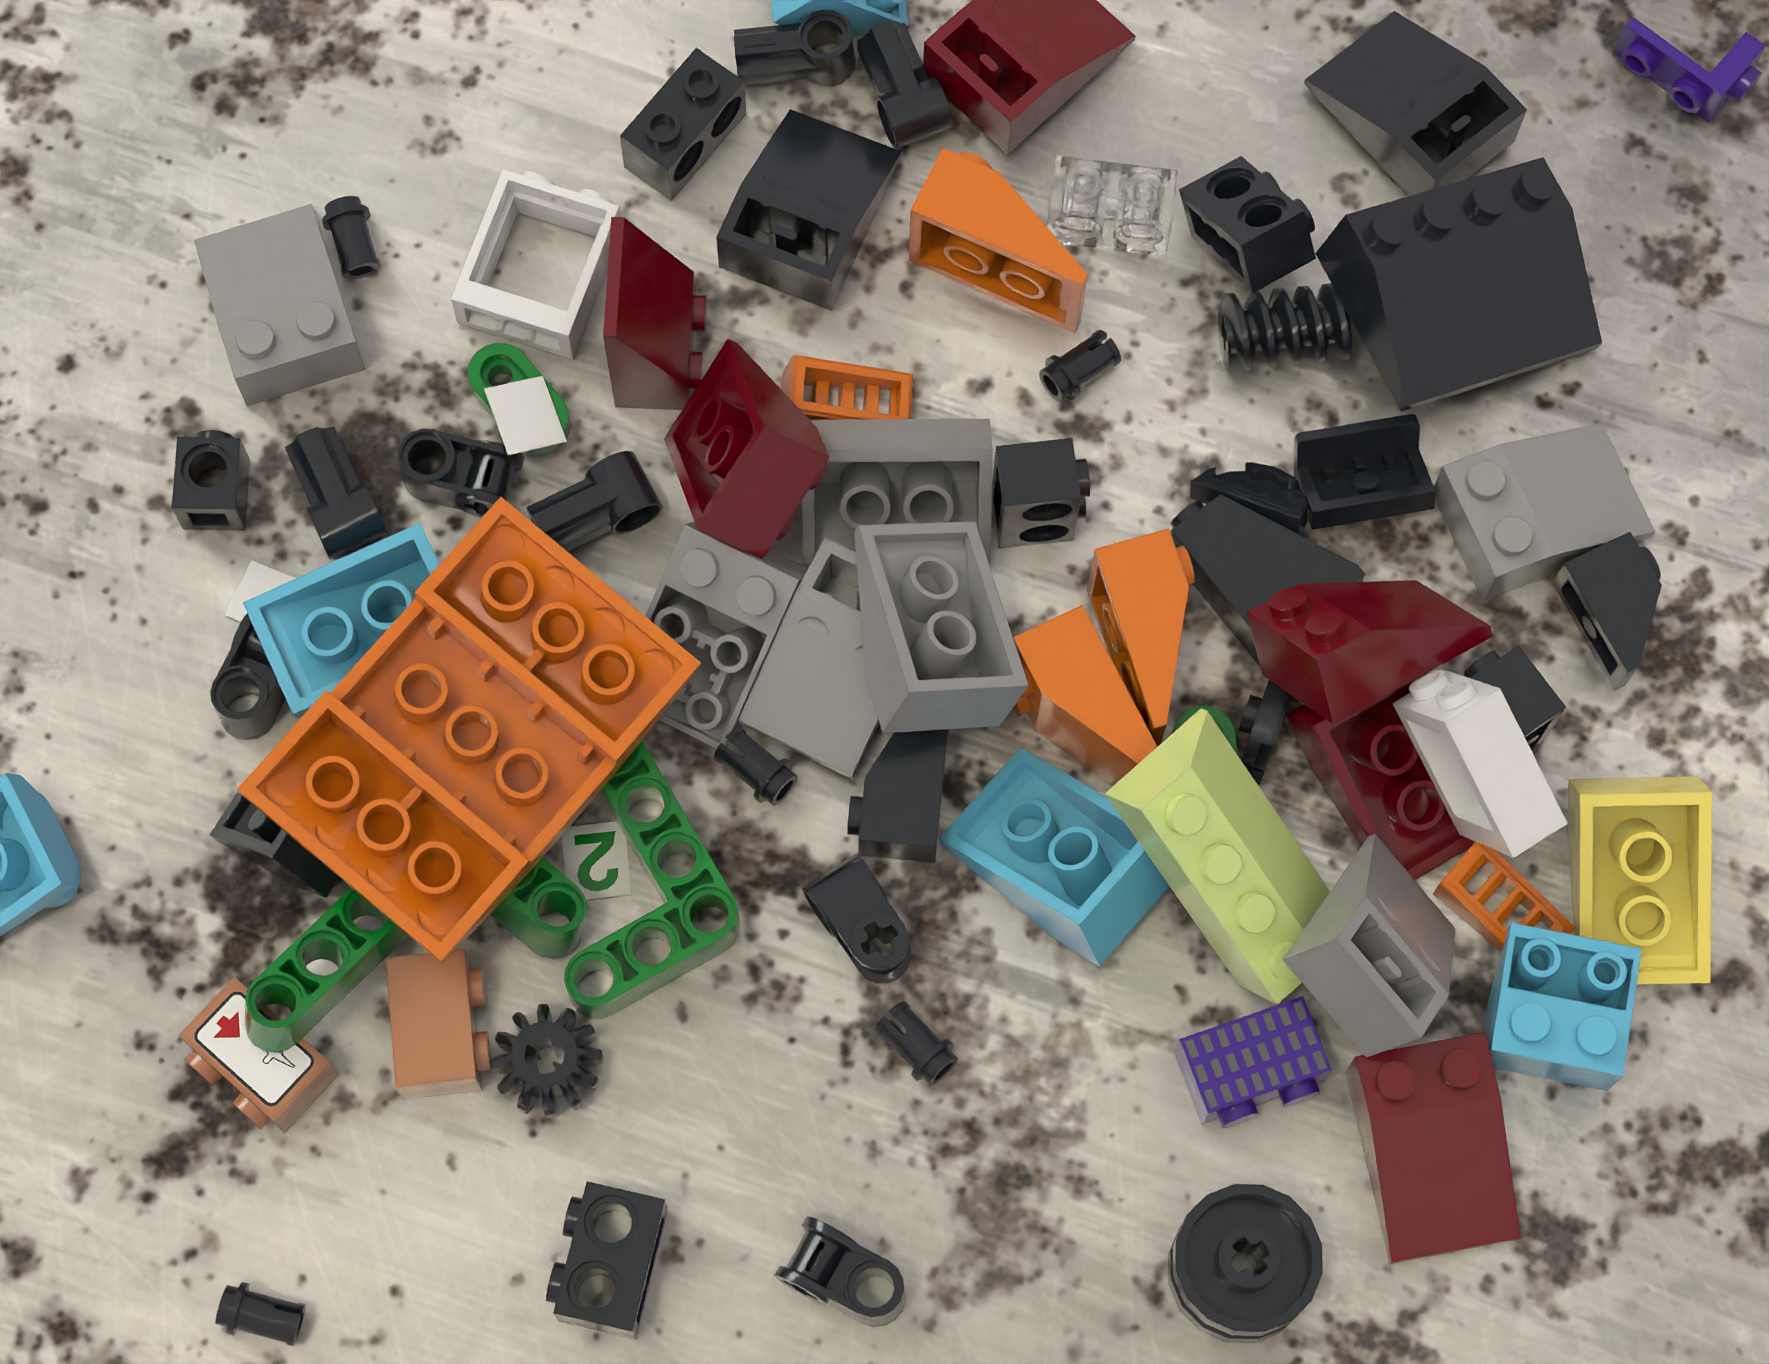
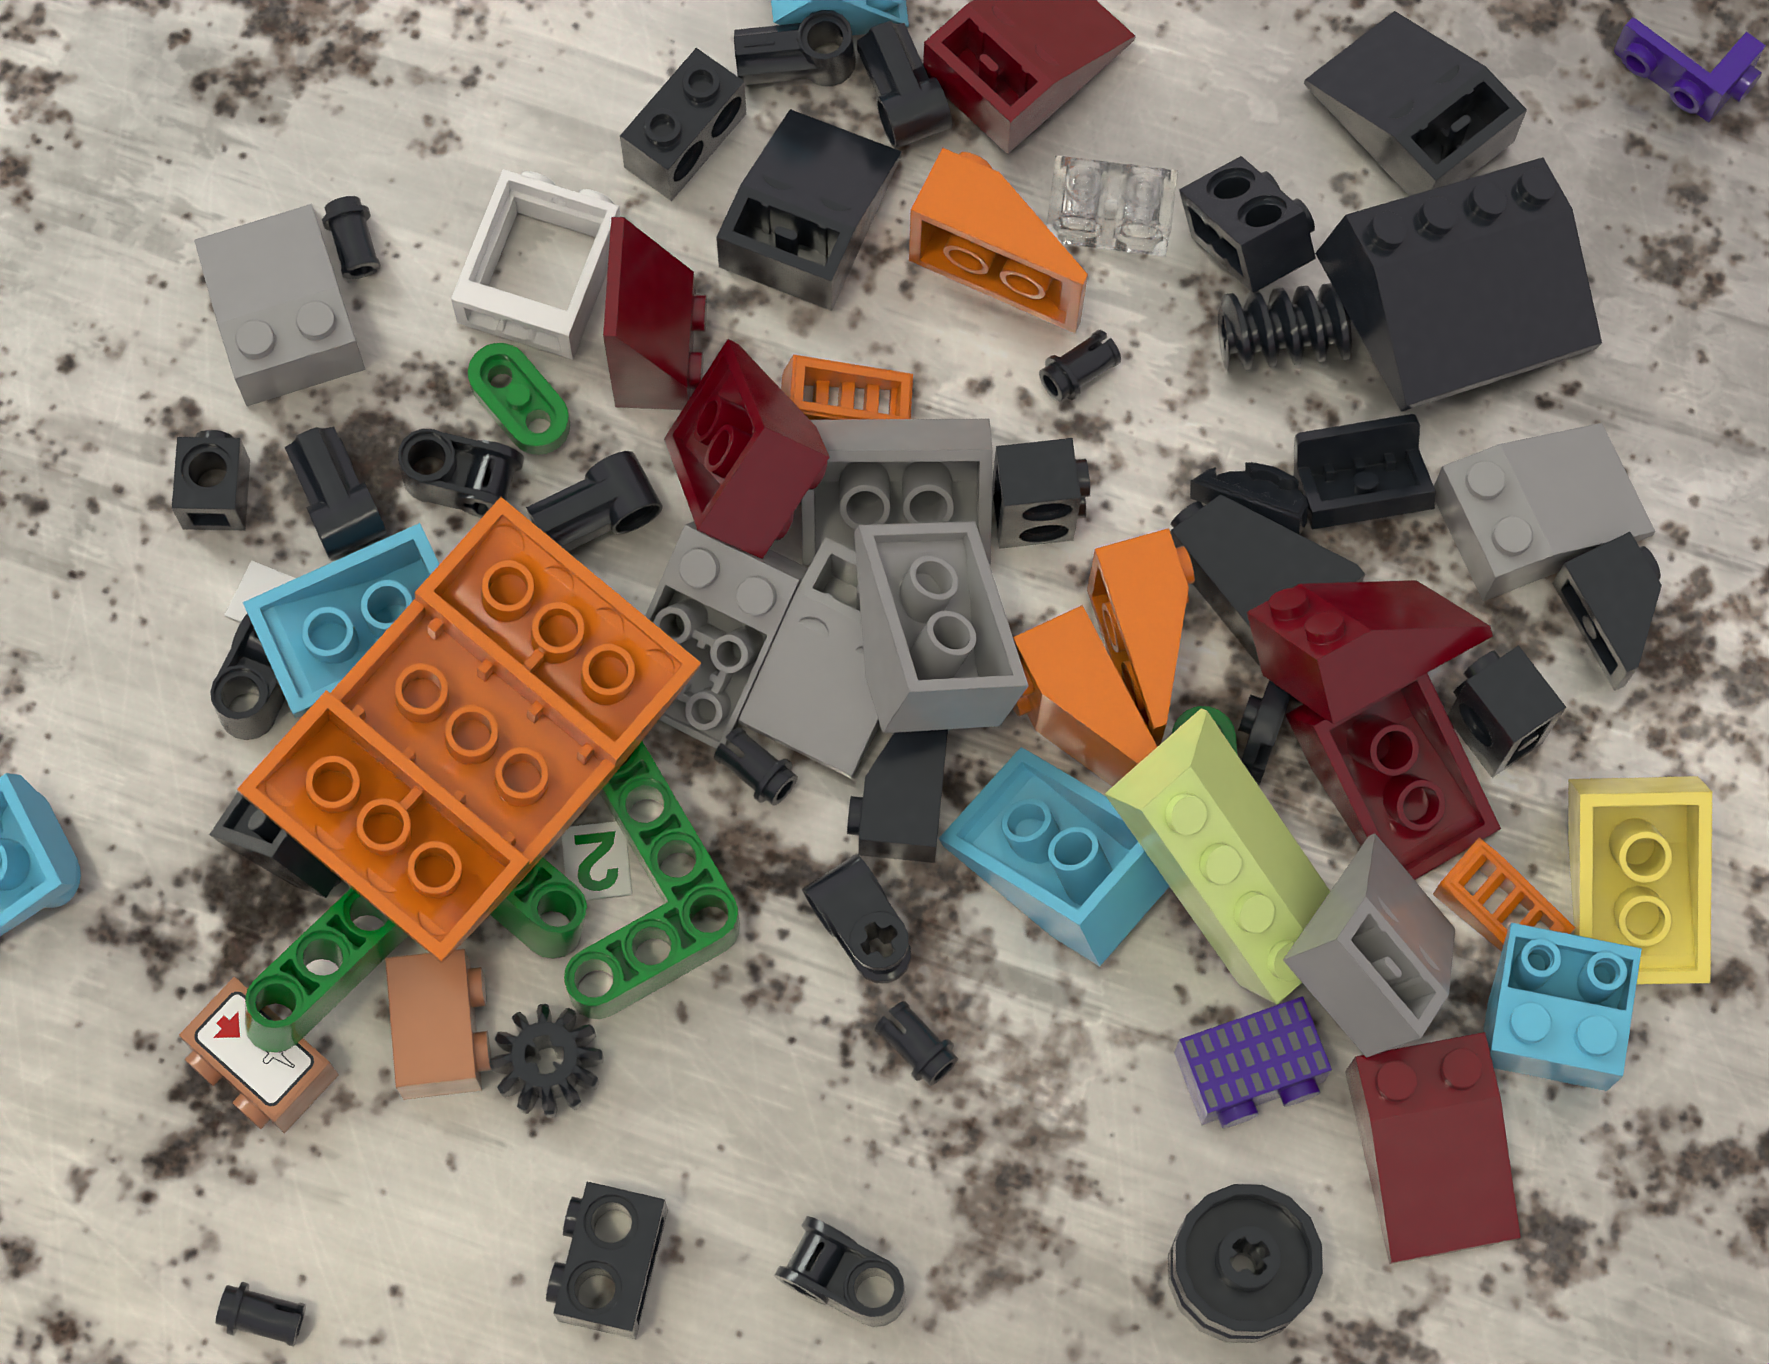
white sticker [484,376,567,455] -> none
white window [1393,670,1568,858] -> none

